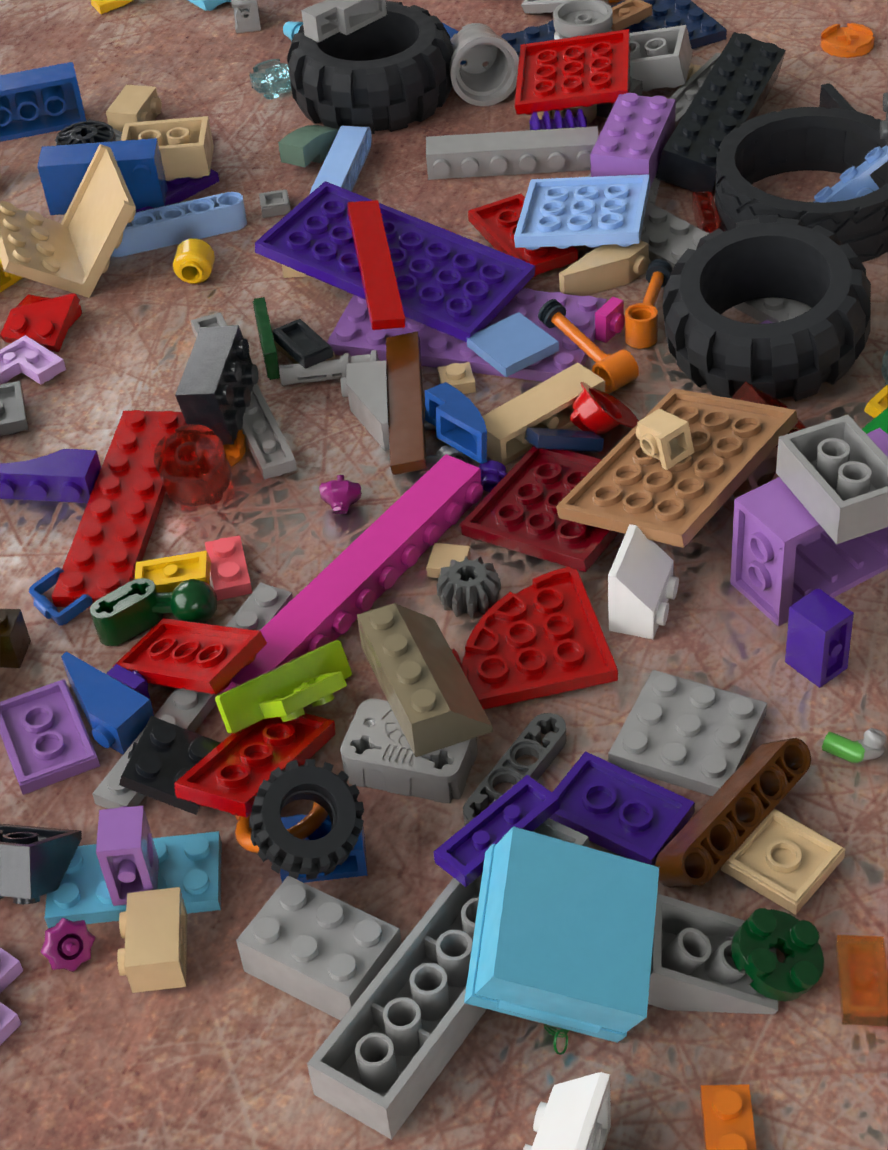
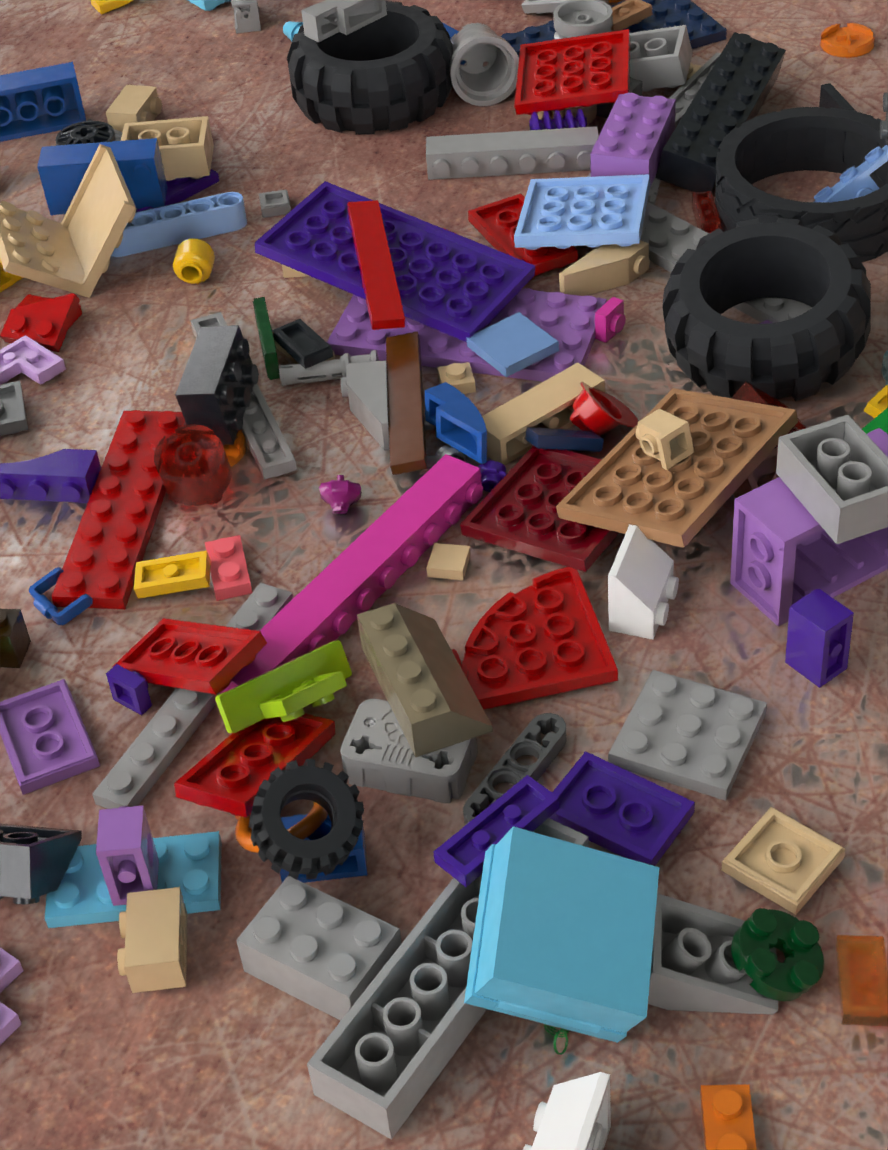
magenta piece [41,918,96,972] -> none
blue slope [61,652,154,755] -> none
dark green beam [90,578,217,646] -> none
black plate [119,716,220,815] -> none
clear light blue plate [249,59,292,99] -> none
sand green slope [278,125,339,168] -> none
light blue beam [310,126,372,194] -> none
dark grey gear [436,556,501,619] -> none
orange piece [538,299,639,394] -> none
orange piece [625,259,673,349] -> none
reddish brown beam [655,738,811,888] -> none
arm [822,728,887,763] -> none

